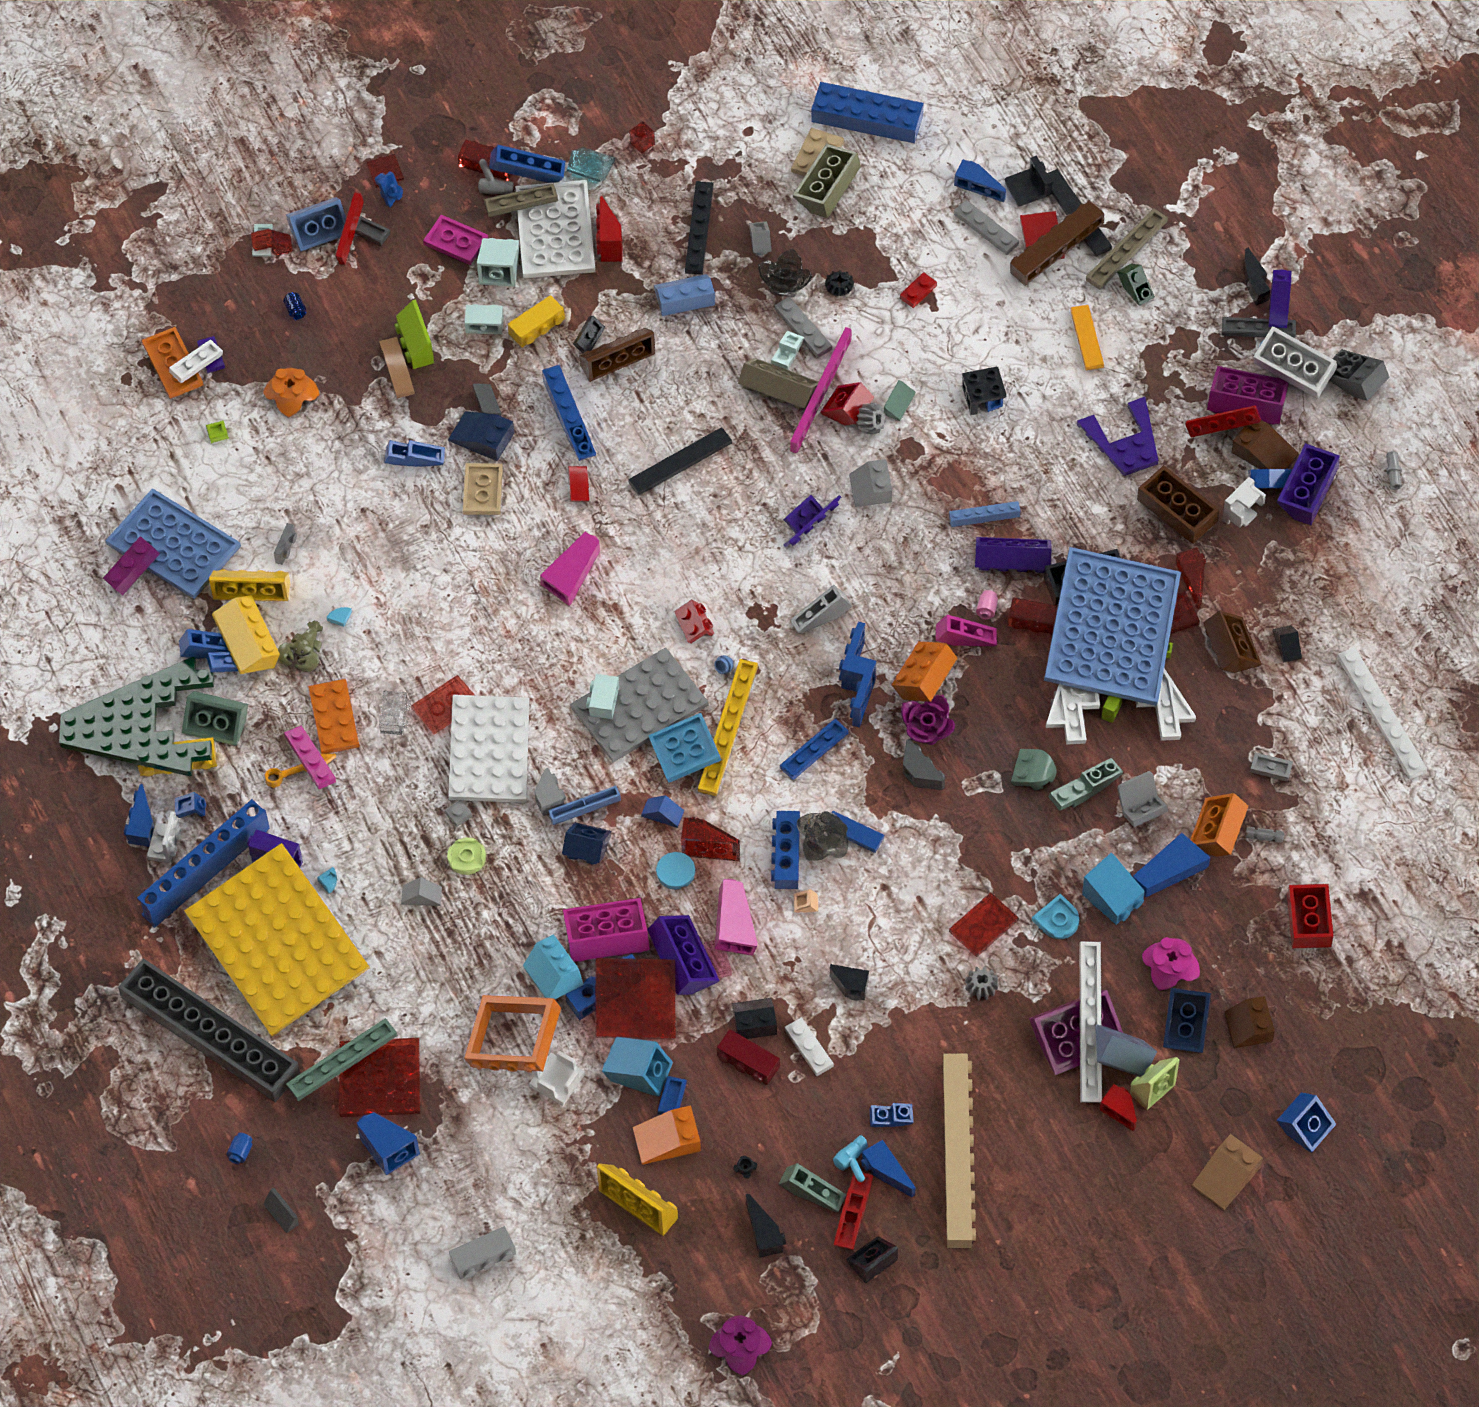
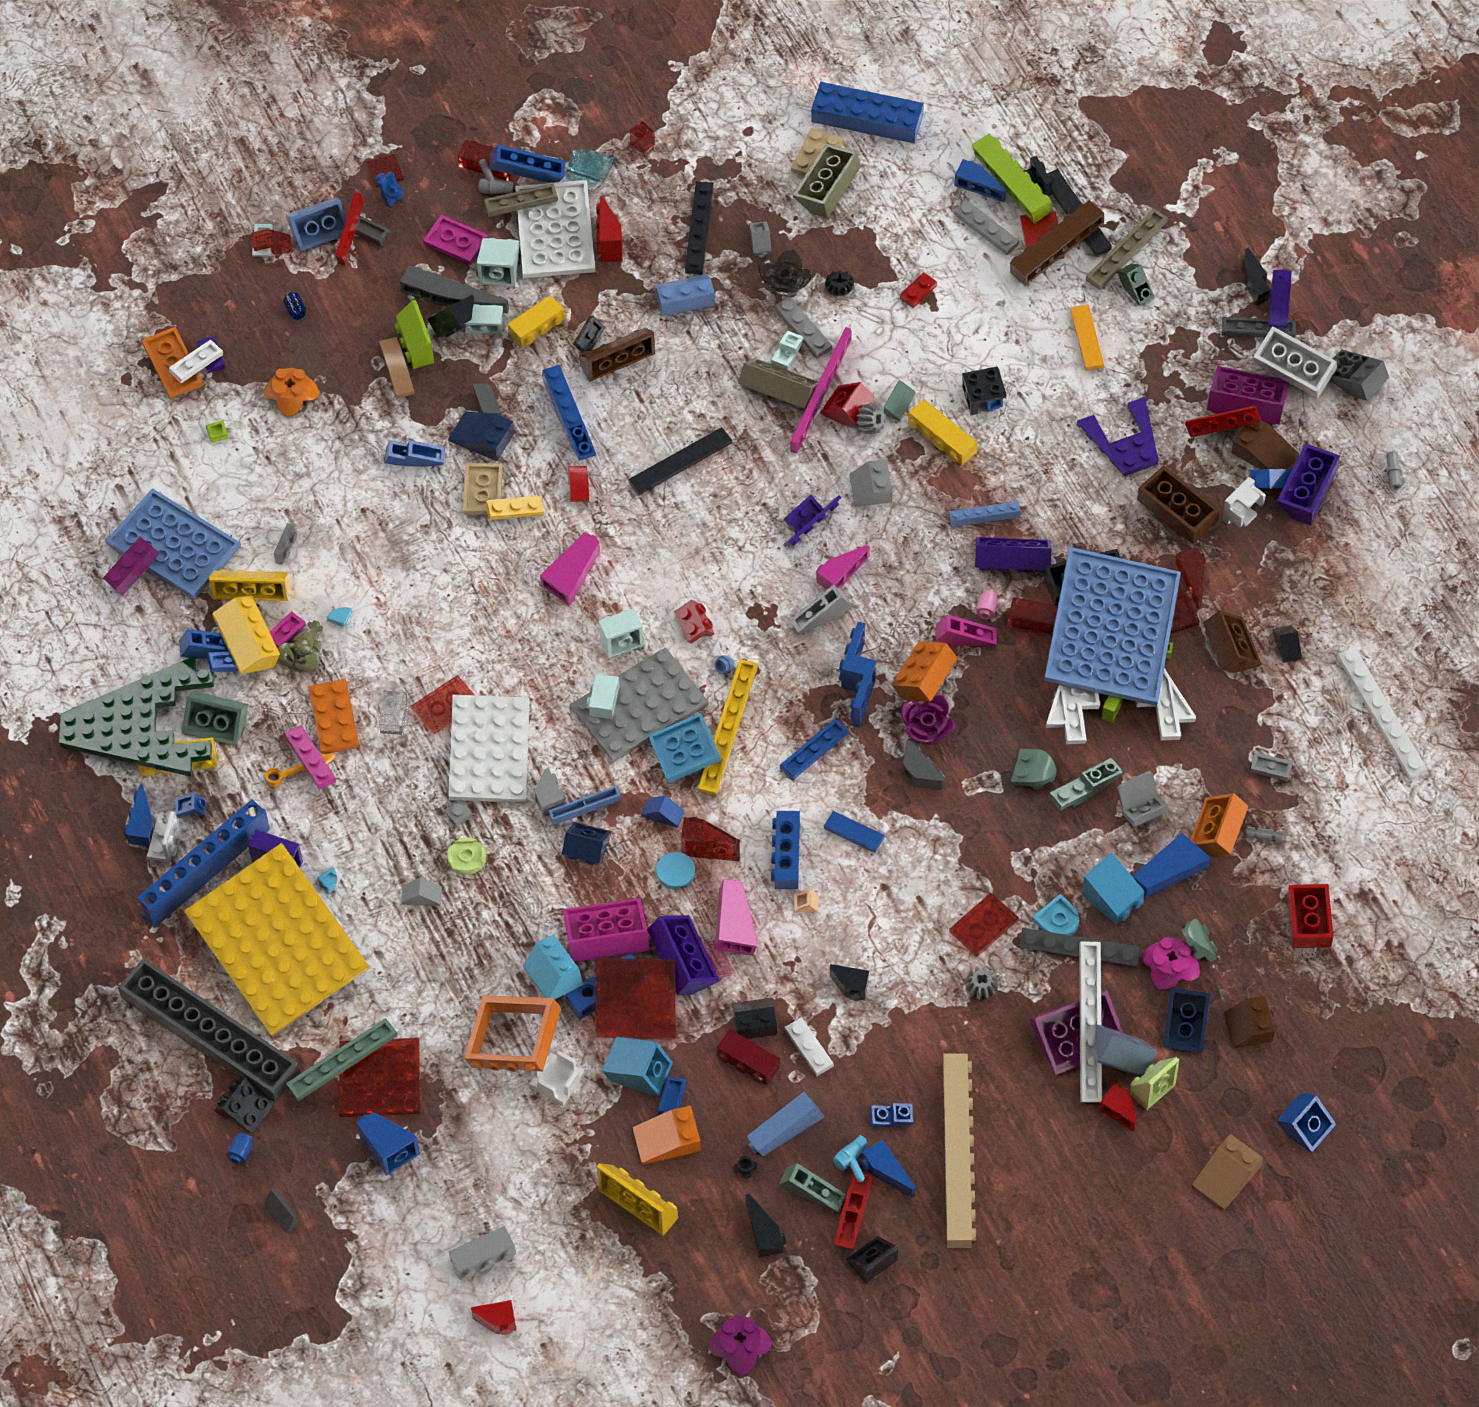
clear smoke brick [797,811,848,861] -> none
none -> black bracket [214,1077,274,1132]
none -> dark pink plate [269,611,306,649]
none -> dark grey slope [400,265,509,313]
none -> black slope [427,295,474,338]
none -> red slope [471,1300,516,1335]
none -> yellow plate [485,496,544,520]
none -> light aqua brick [599,608,644,658]
none -> medium blue slope [747,1092,825,1156]
none -> dark pink slope [816,545,870,590]
none -> yellow brick [908,399,978,466]
none -> lime brick [972,133,1052,223]
none -> dark grey plate [1019,928,1140,966]
none -> sand green slope [1181,919,1217,962]

